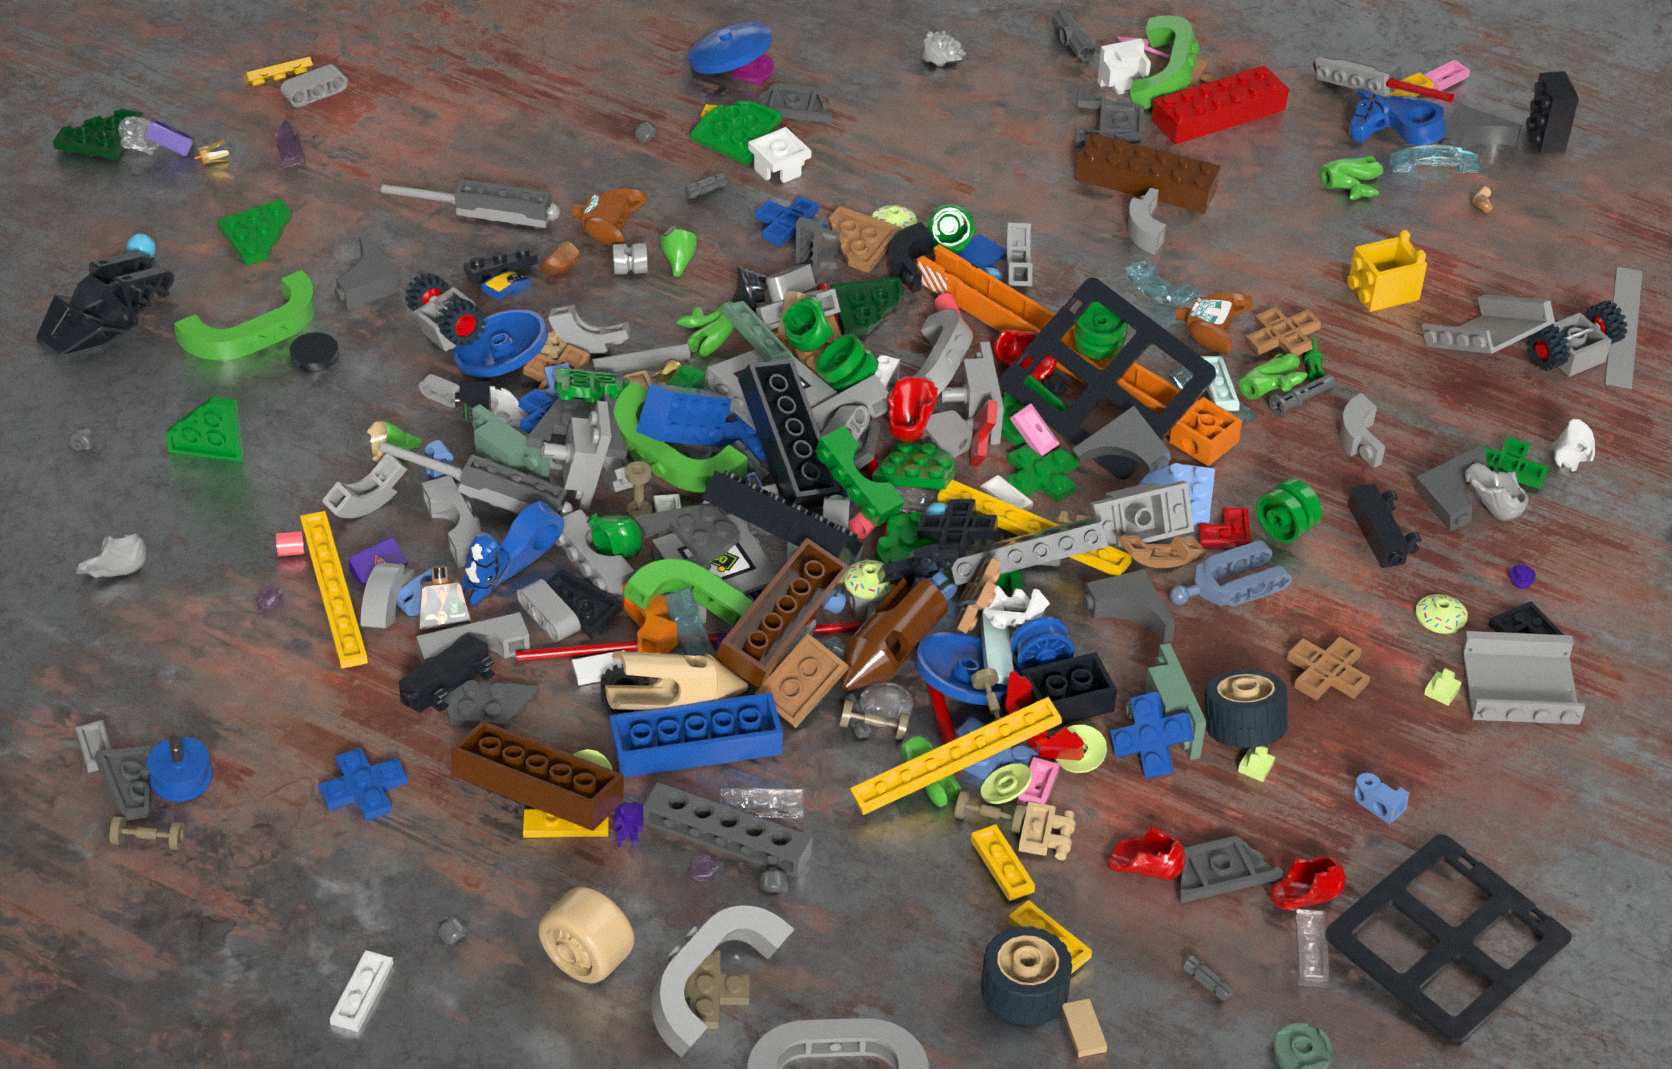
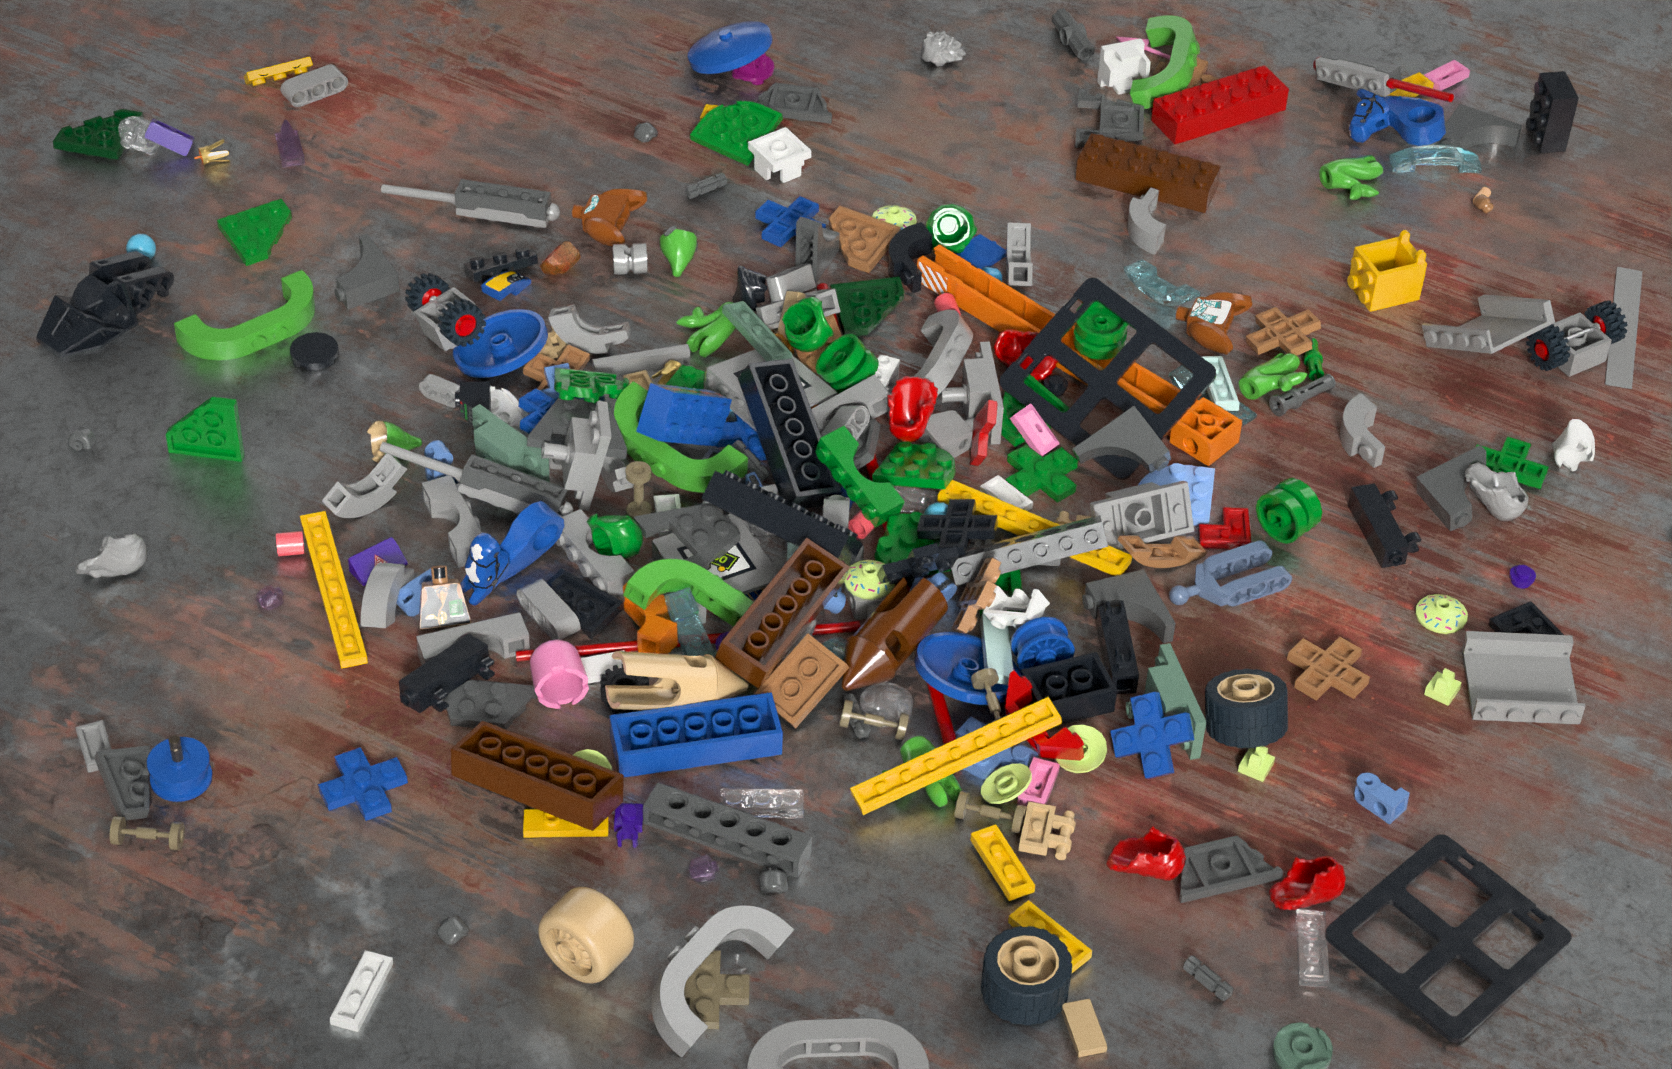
none -> bright pink cylinder [530,639,589,709]
none -> black brick [1096,600,1139,694]

